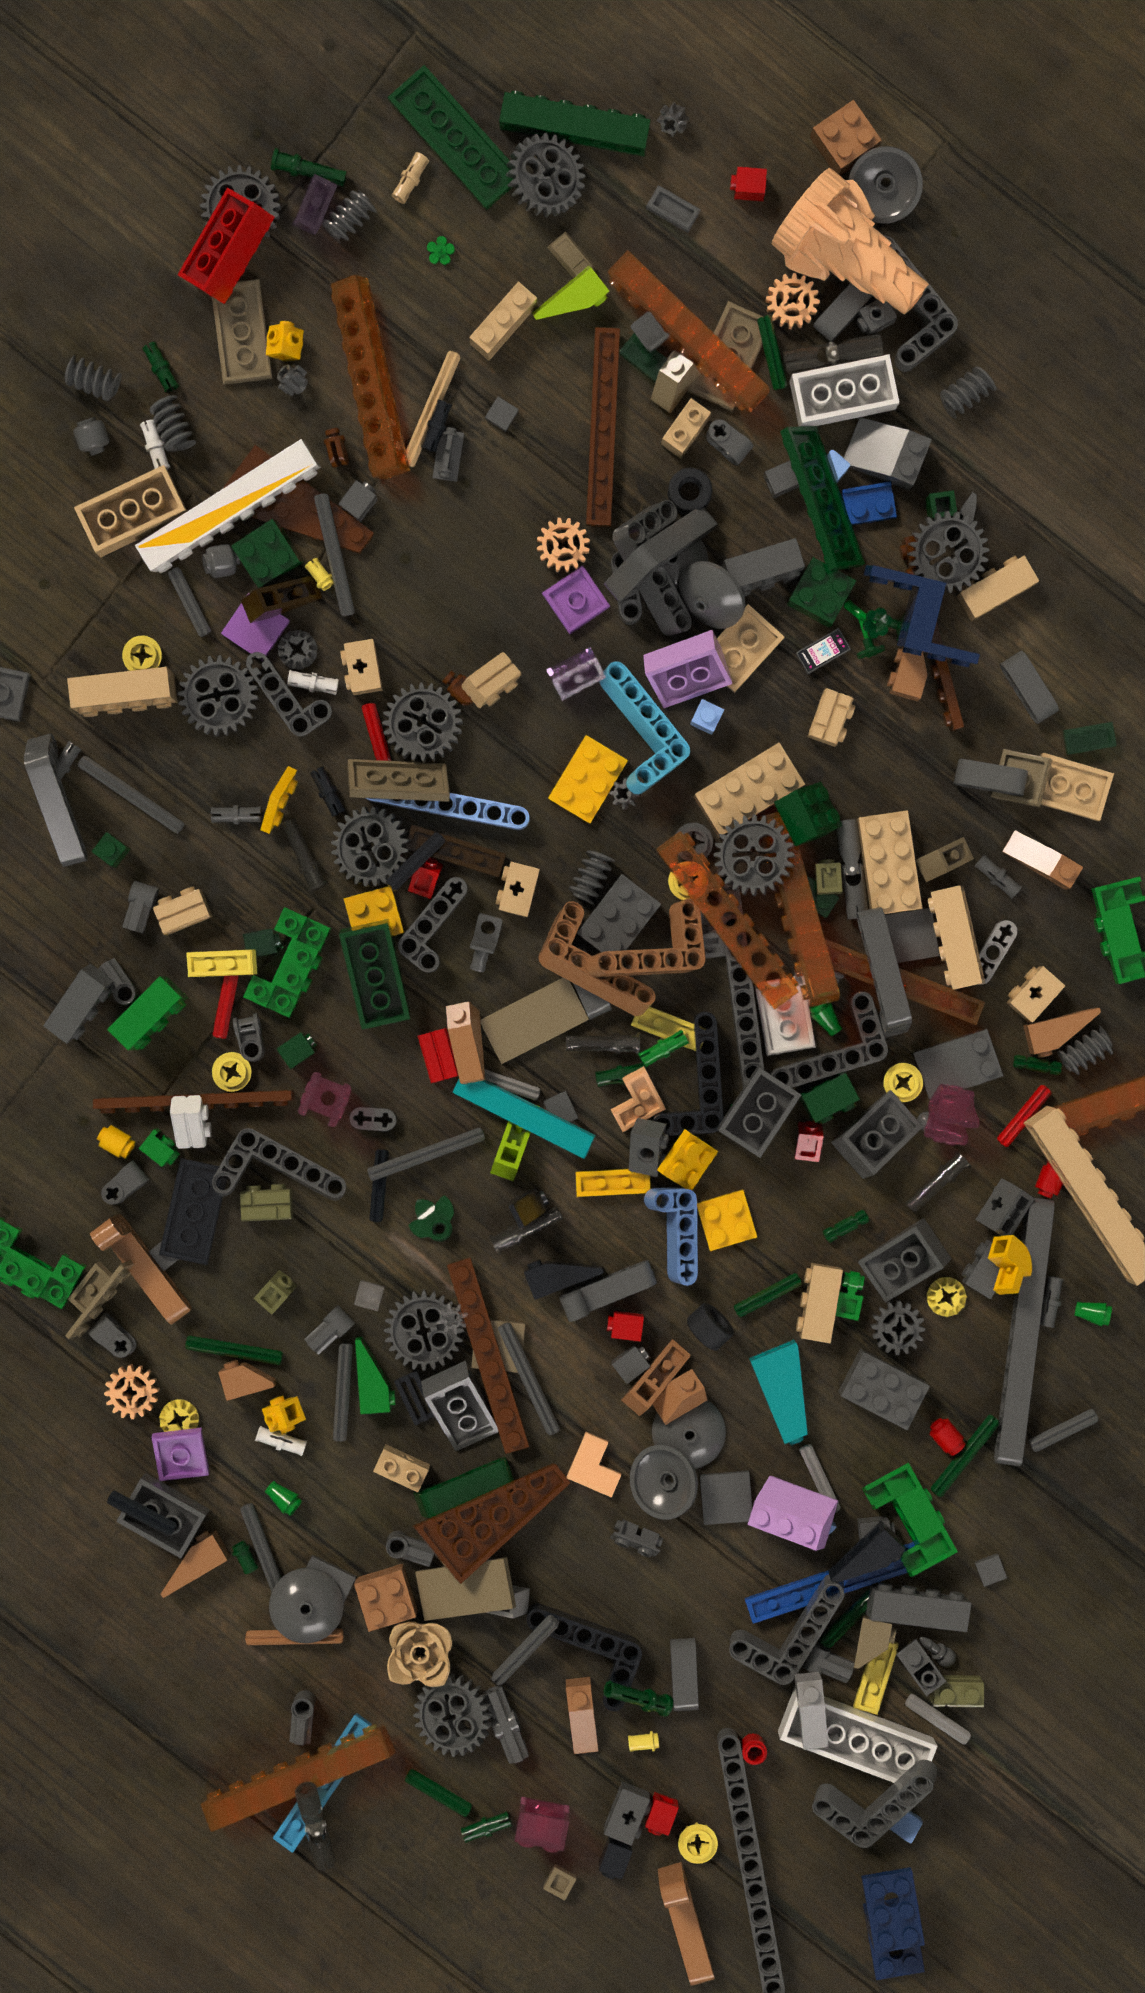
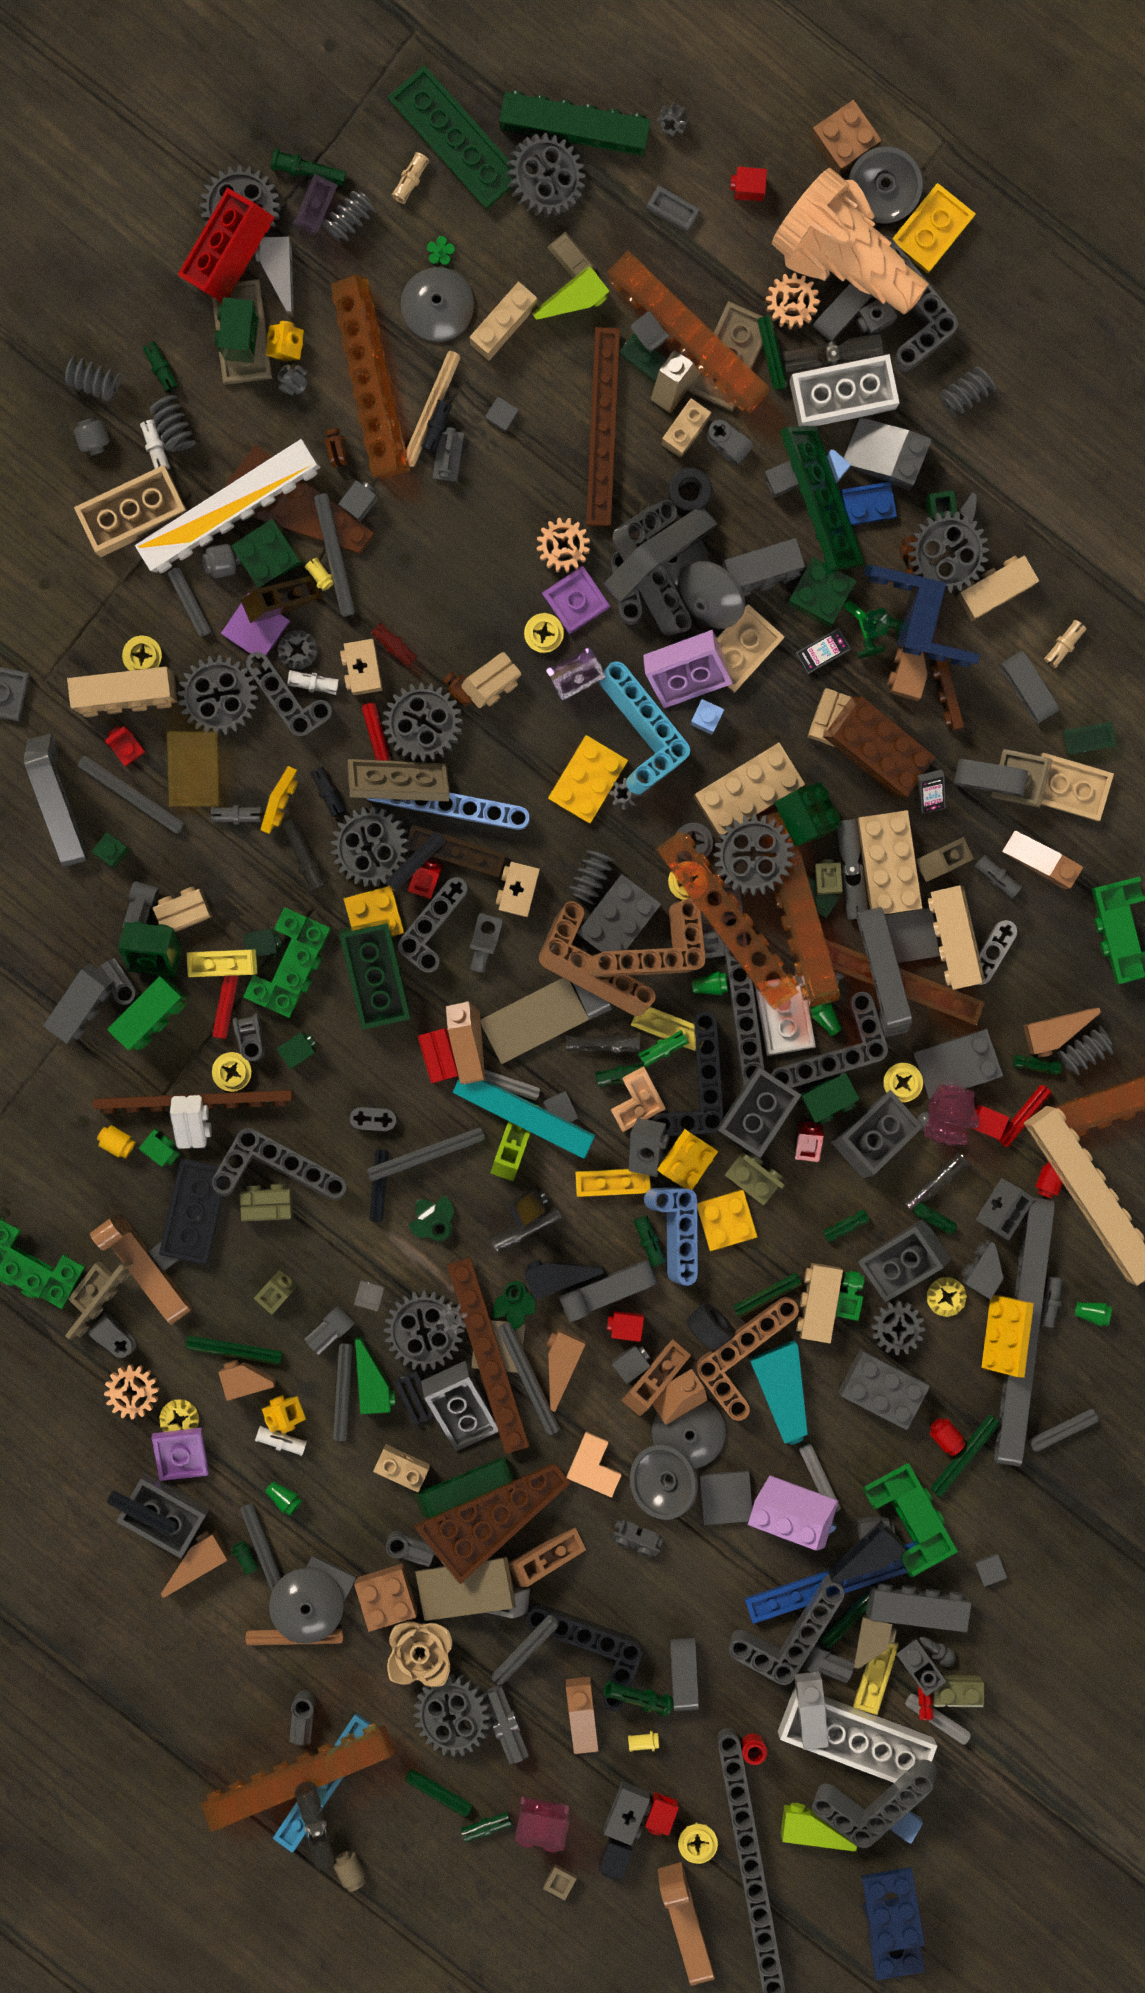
dark grey pin [56,741,81,780] -> none
dark grey piece [101,1161,149,1205] -> none
clear pink piece [298,1072,352,1127] -> none
yellow brick [988,1235,1032,1295] -> none
tan brick [1006,966,1065,1023] -> none
none -> red bracket [105,726,145,766]
none -> dark green brick [118,921,182,977]
none -> clear yellow tile [167,731,220,806]
none -> dark green brick [215,297,259,363]
none -> light grey slope [255,237,294,318]
none -> dark tan brick [333,1851,366,1892]
none -> clear red pin [371,623,417,667]
none -> dark grey dish [401,267,474,342]
none -> dark green plate [492,1281,536,1330]
none -> medium nougat slope [508,1528,586,1587]
none -> light yellow gear [524,613,564,653]
none -> medium nougat slope [546,1329,586,1412]
none -> dark green pin [633,1215,666,1267]
none -> green cone [692,971,729,995]
none -> medium nougat beam [696,1296,799,1421]
none -> olive bracket [724,1152,785,1206]
none -> lime slope [780,1803,857,1852]
none -> reddish brown brick [823,696,935,797]
none -> yellow plate [893,183,975,274]
none -> dark green axle [914,1203,957,1234]
none -> tile [918,770,946,814]
none -> red axle [918,1686,934,1721]
none -> red brick [968,1105,1010,1140]
none -> yellow plate [981,1295,1034,1377]
none -> tan pin [1044,620,1087,668]

